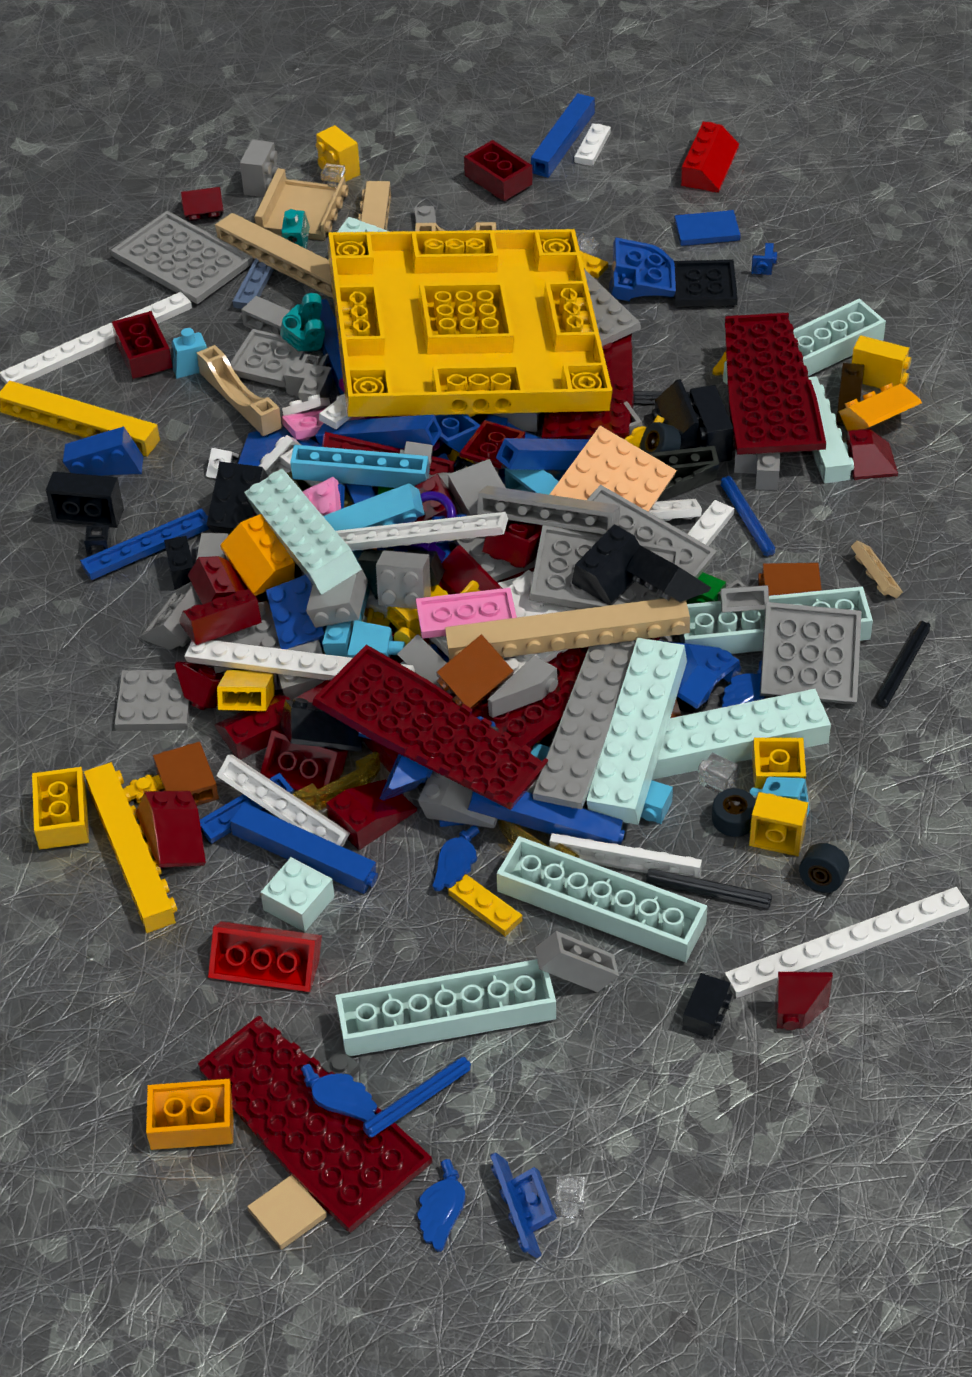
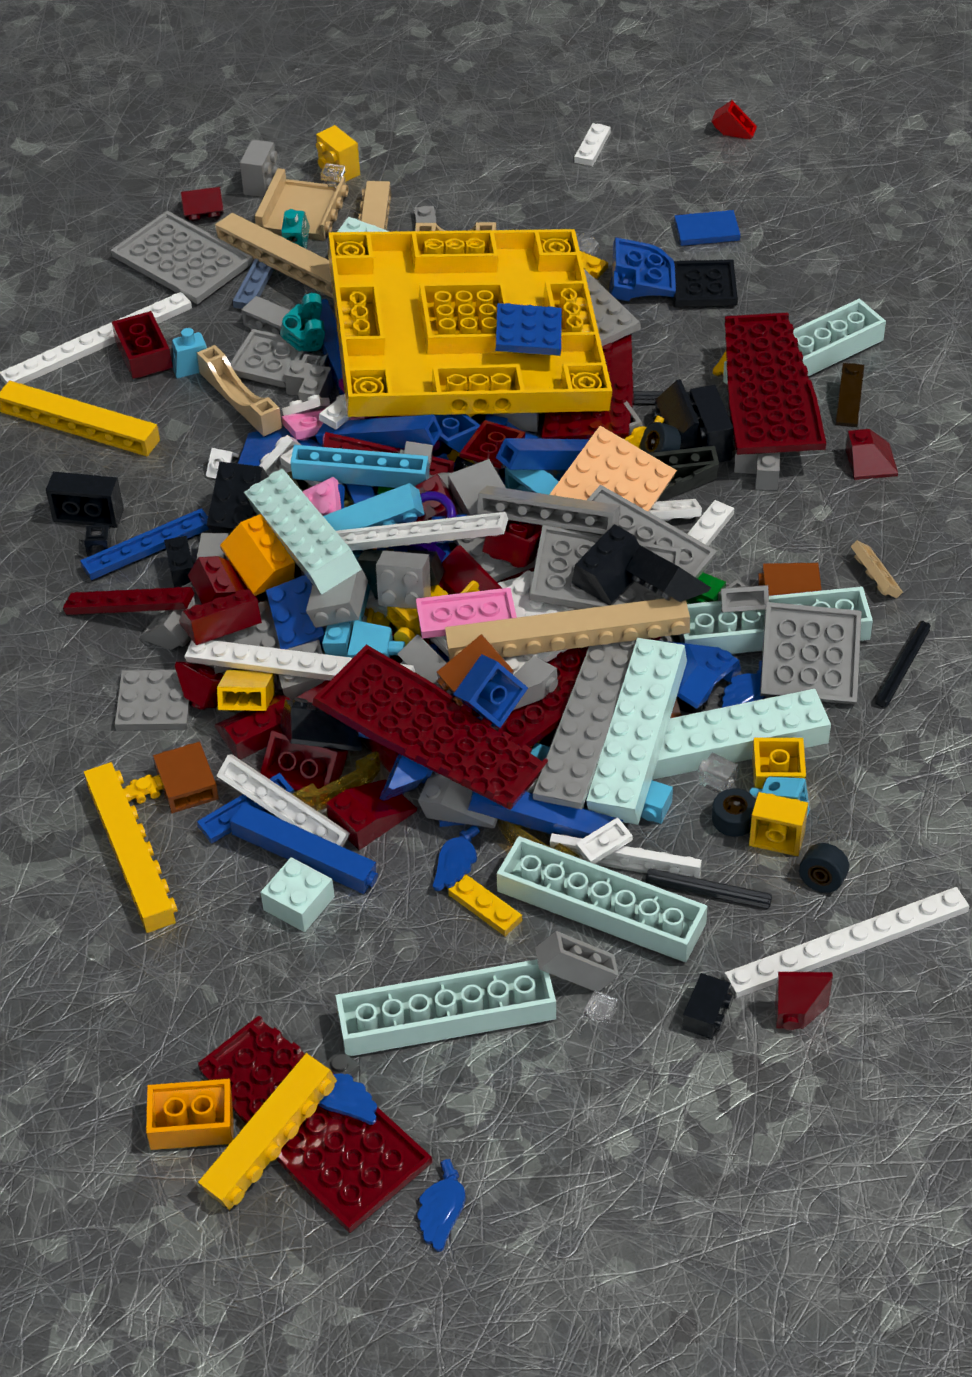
yellow brick [32,767,89,850] -> none
blue wedge [63,426,143,476] -> none
dark red slope [136,791,206,867] -> none
red slope [208,921,322,992] -> none
tan tile [247,1175,327,1250] -> none
blue axle [363,1057,471,1137] -> none
dark red brick [464,140,533,201] -> none
blue bracket [490,1152,557,1258] -> none
blue brick [531,93,595,178] -> none
clear brick [555,1175,585,1219] -> none
red slope [681,121,739,193] -> none
blue axle [721,476,775,557] -> none
blue bracket [751,243,777,275] -> none
light aqua brick [808,376,854,484] -> none
light orange slope [839,383,922,432] -> none
yellow brick [852,335,911,388] -> none
none -> dark red plate [63,587,194,615]
none -> yellow brick [198,1053,337,1211]
none -> blue slope [453,654,528,728]
none -> blue plate [495,303,562,356]
none -> white plate [576,817,633,864]
none -> clear tile [584,990,619,1025]
none -> red slope [711,100,757,139]

